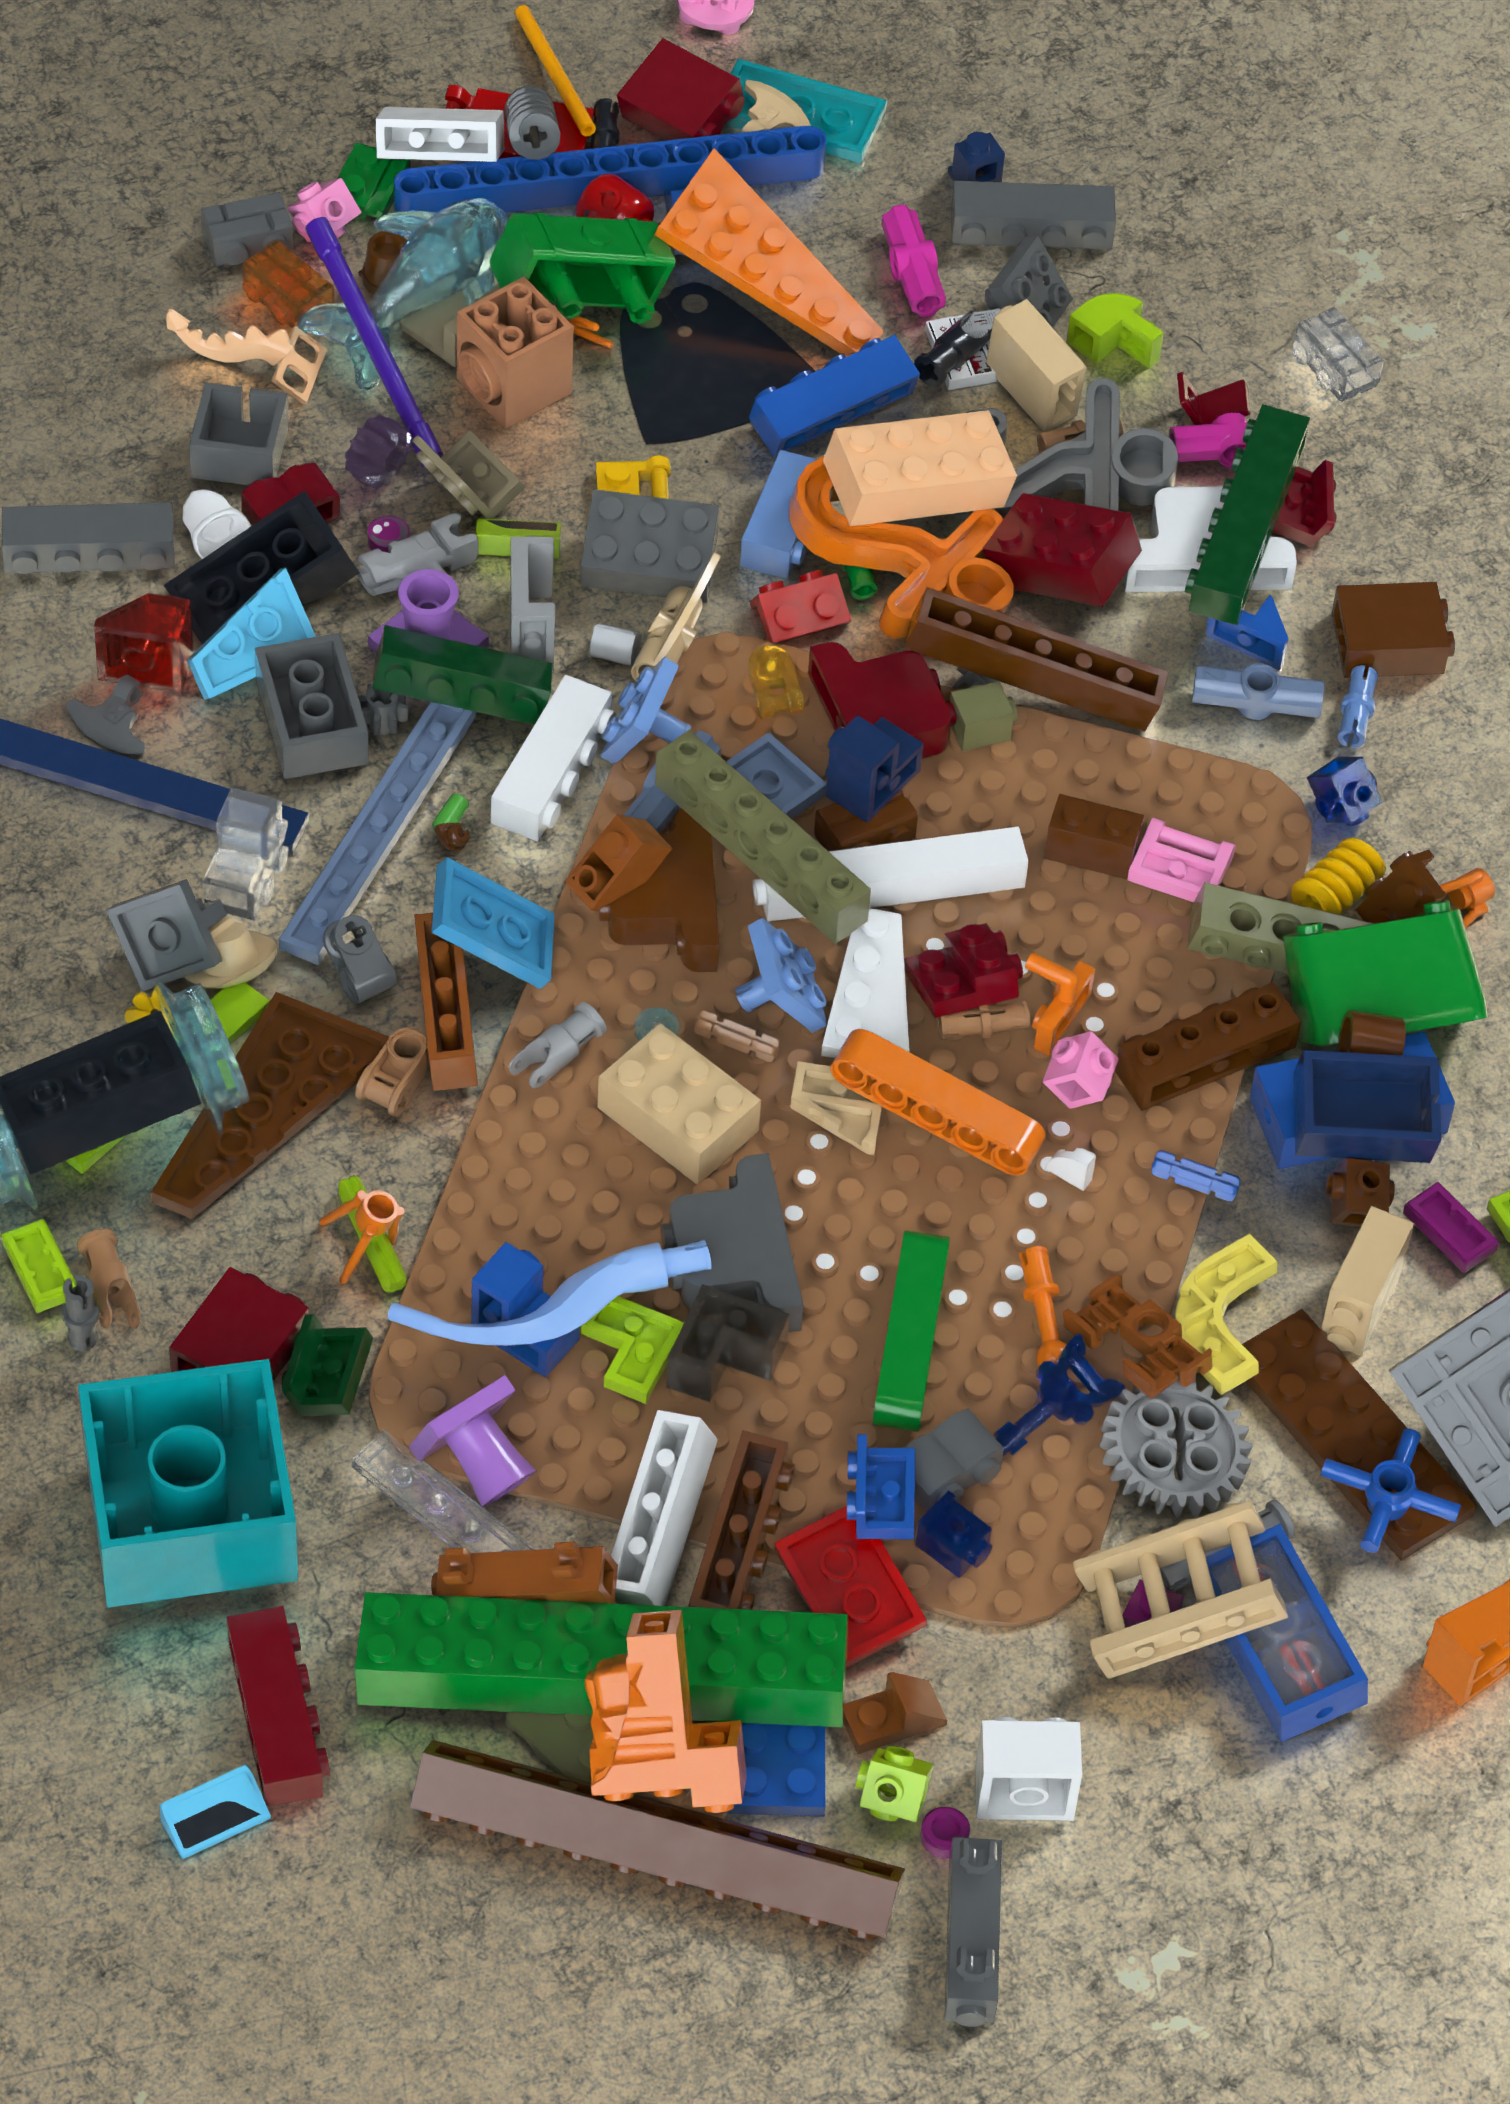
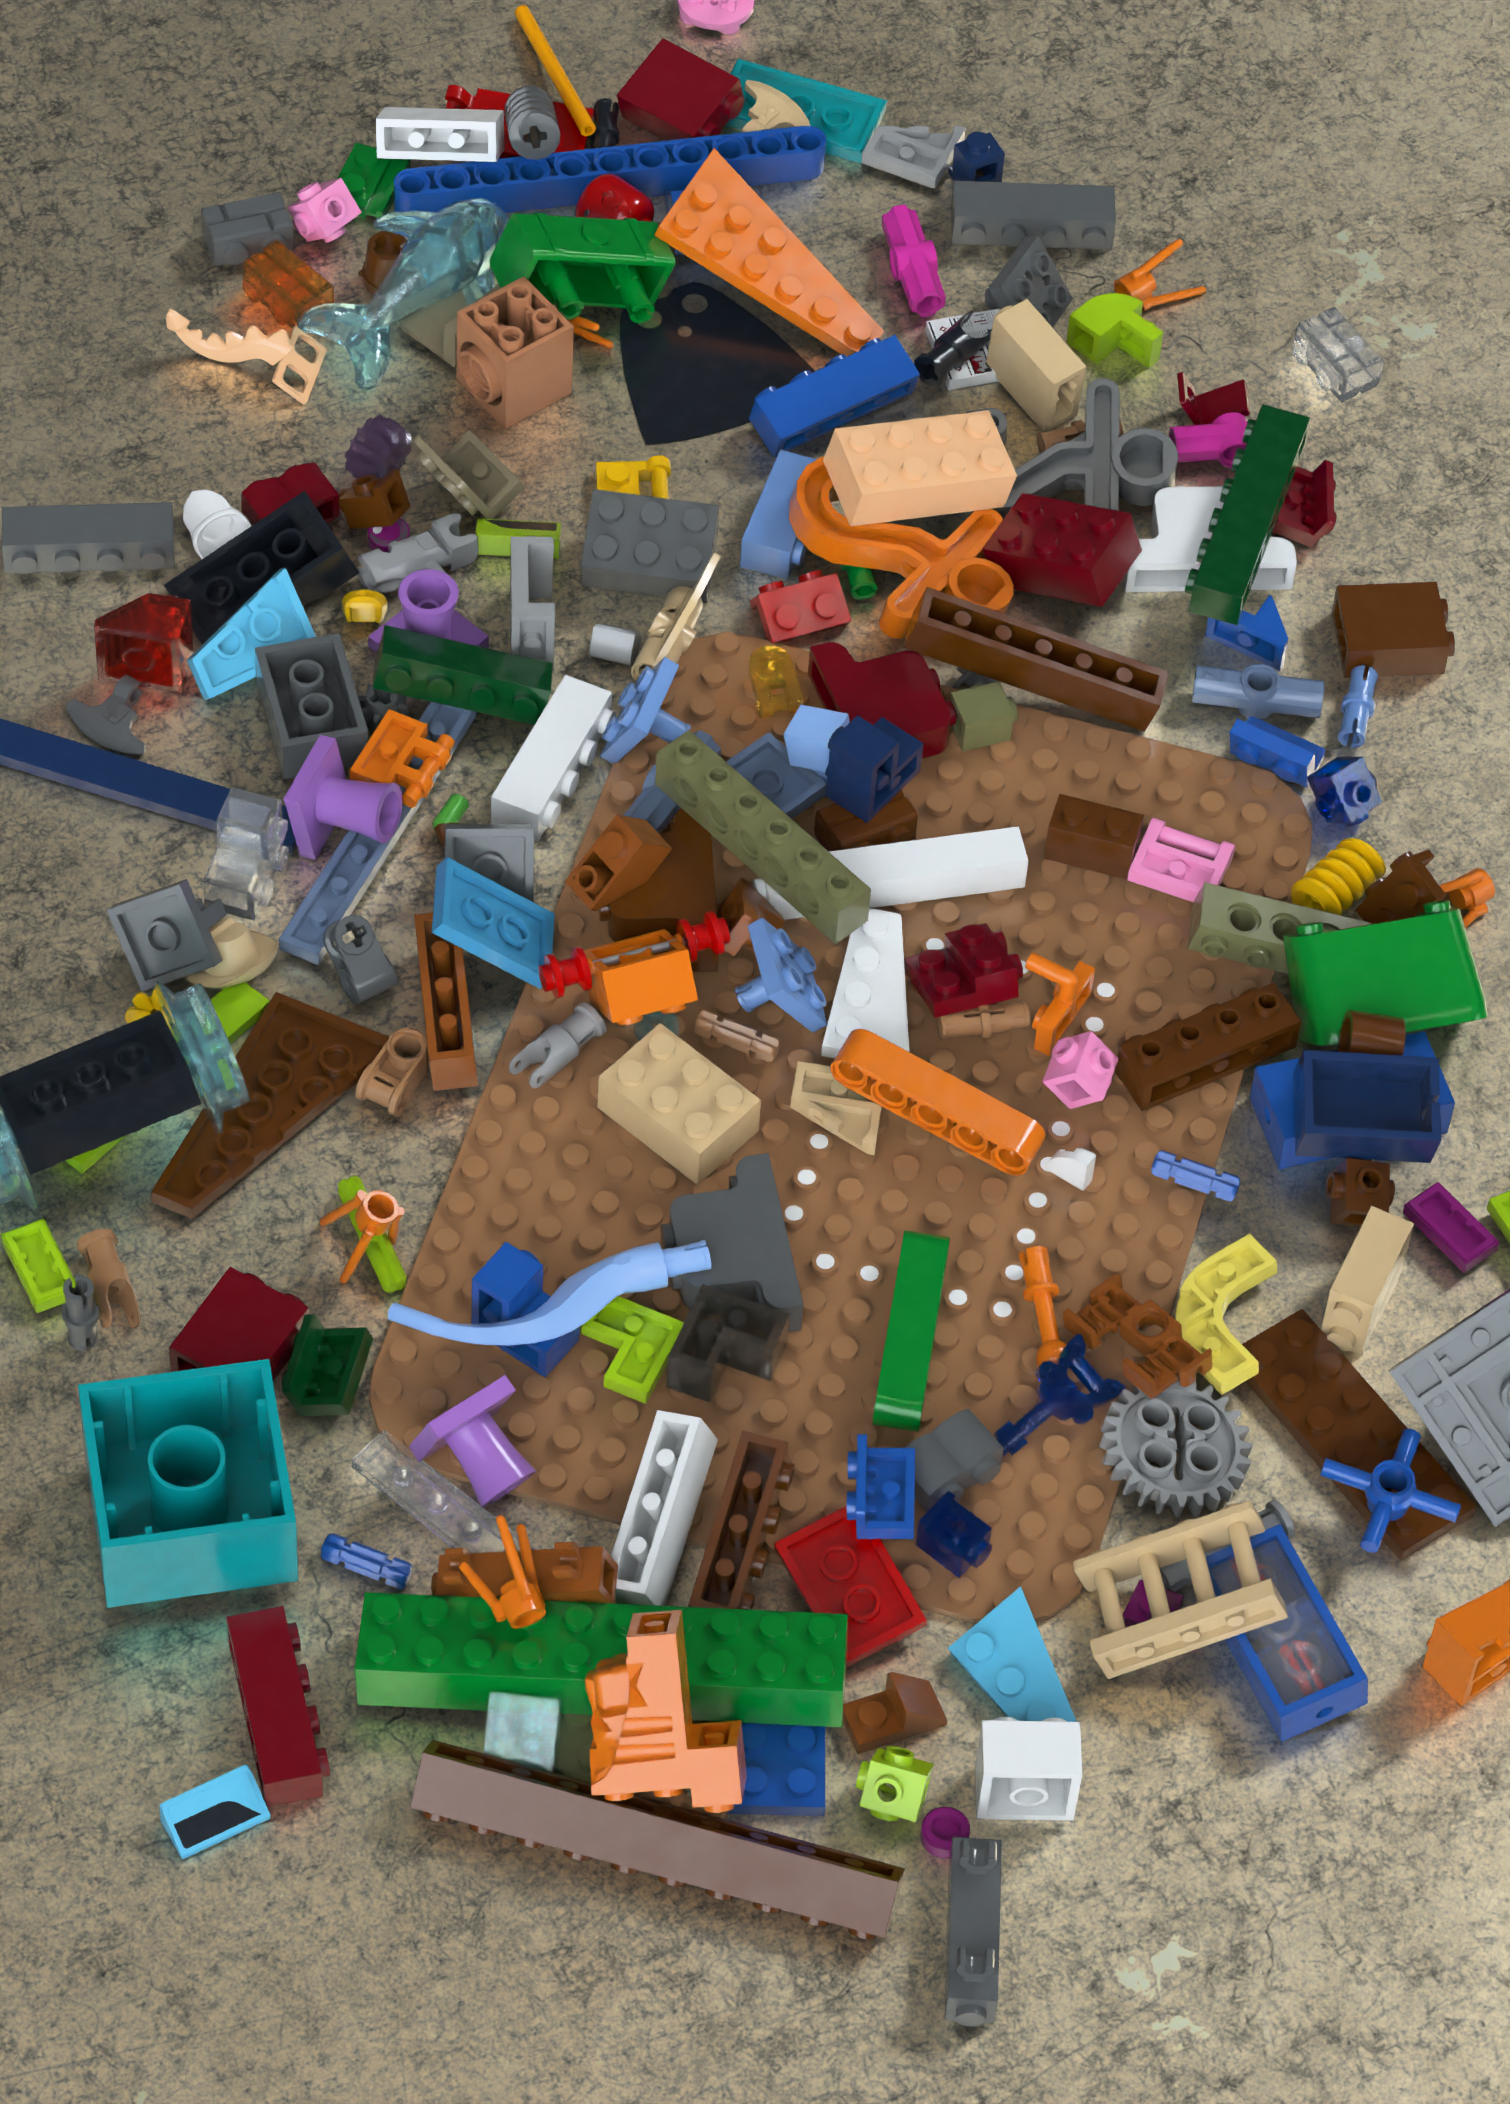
dark grey piece [189,382,289,485] -> none
dark purple piece [305,217,444,467] -> none
none -> medium lavender plant [283,735,403,860]
none -> blue axle [321,1533,412,1589]
none -> reddish brown brick [339,469,411,529]
none -> yellow piece [342,590,388,623]
none -> orange plate [349,709,455,808]
none -> dark grey bracket [444,824,534,903]
none -> orange plant [459,1515,546,1629]
none -> clear light blue plate [484,1691,562,1773]
none -> orange brick [538,911,730,1025]
none -> dark orange slope [717,877,785,956]
none -> light blue brick [783,705,850,783]
none -> light grey wing [862,126,966,189]
none -> medium azure wing [948,1586,1077,1722]
none -> orange plant [1114,239,1207,312]
none -> blue bracket [1229,716,1325,788]

